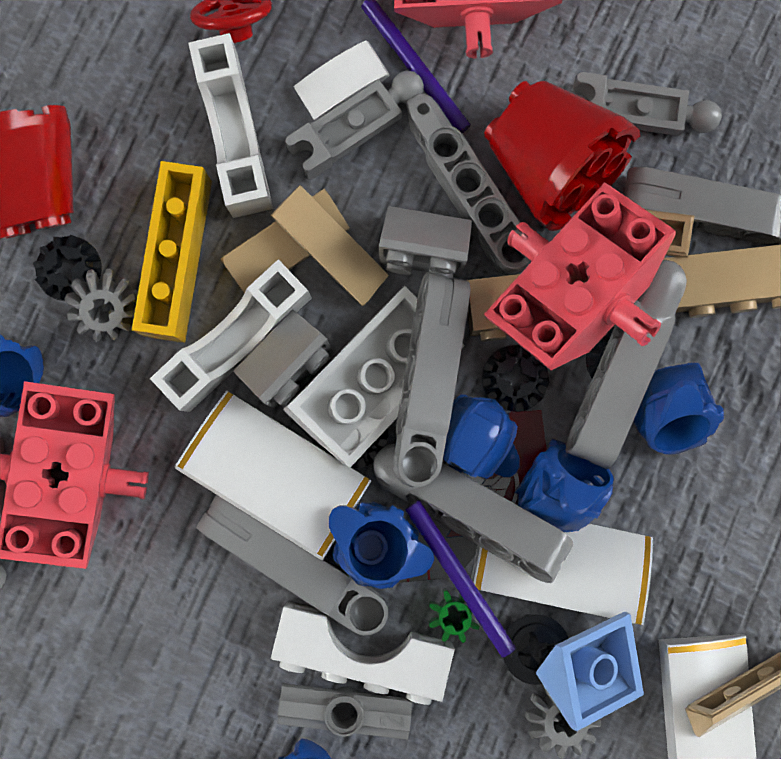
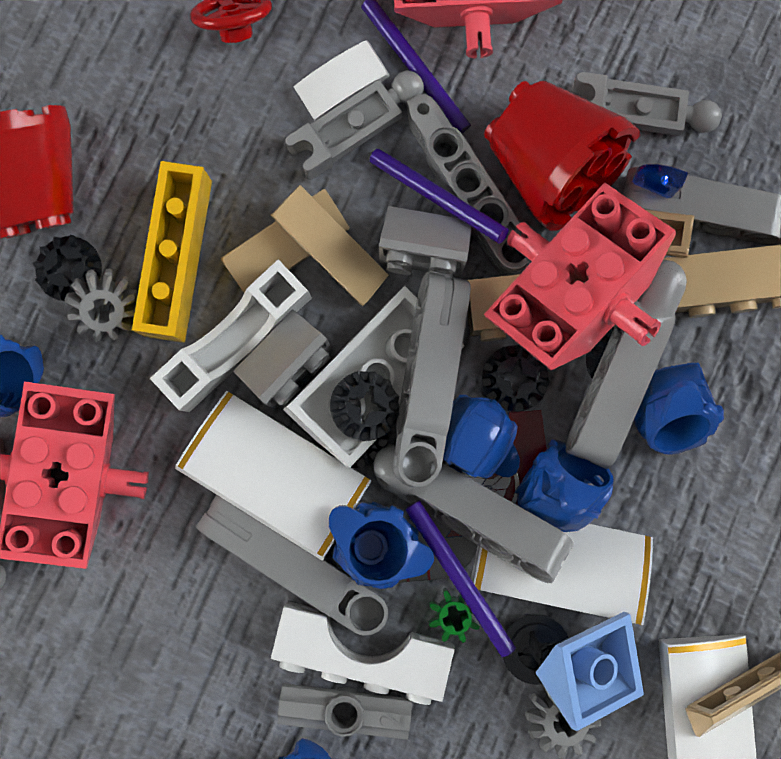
white arch [188,33,273,218] -> none
none -> black gear [330,371,400,441]
none -> dark purple bar [370,149,509,244]
none -> clear blue tile [632,164,688,199]

